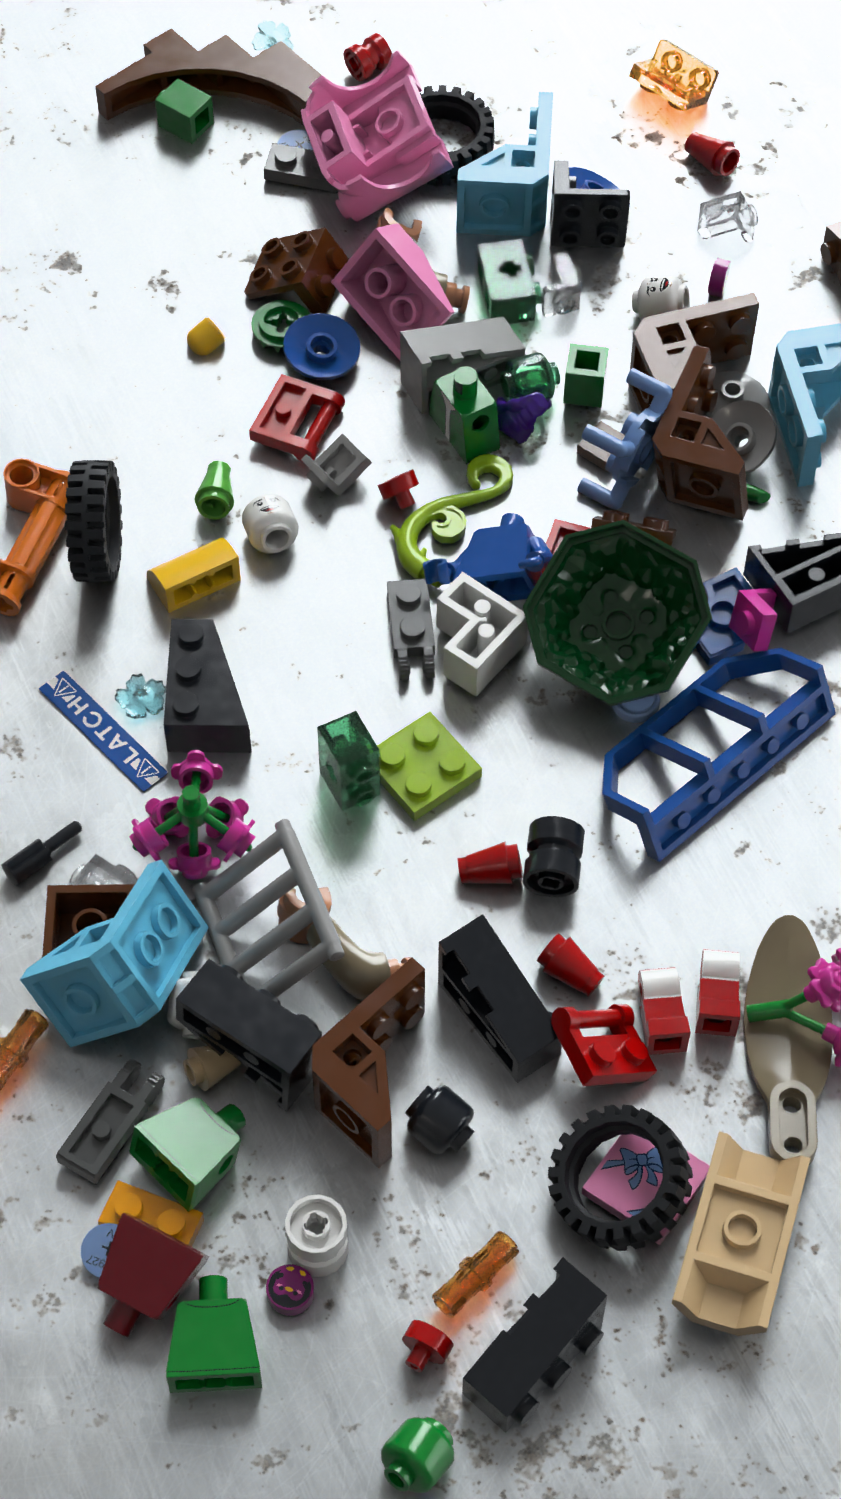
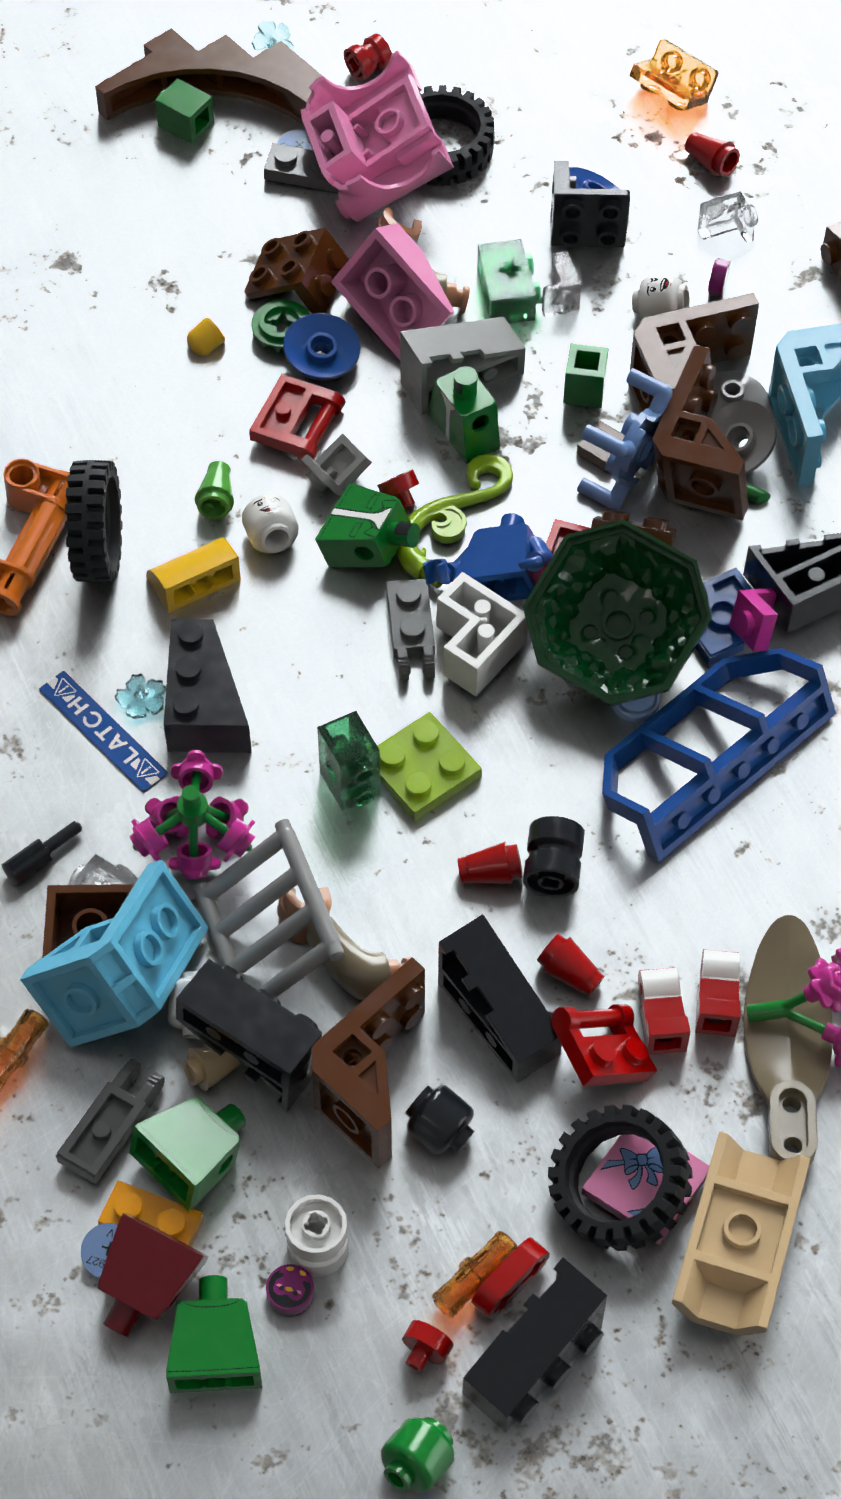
medium azure bracket [456,92,554,237] -> none
dark purple piece [496,392,552,444] -> none
clear green head [500,352,561,401] -> none
none -> green torso [315,483,420,567]
none -> red beam [471,1237,550,1319]

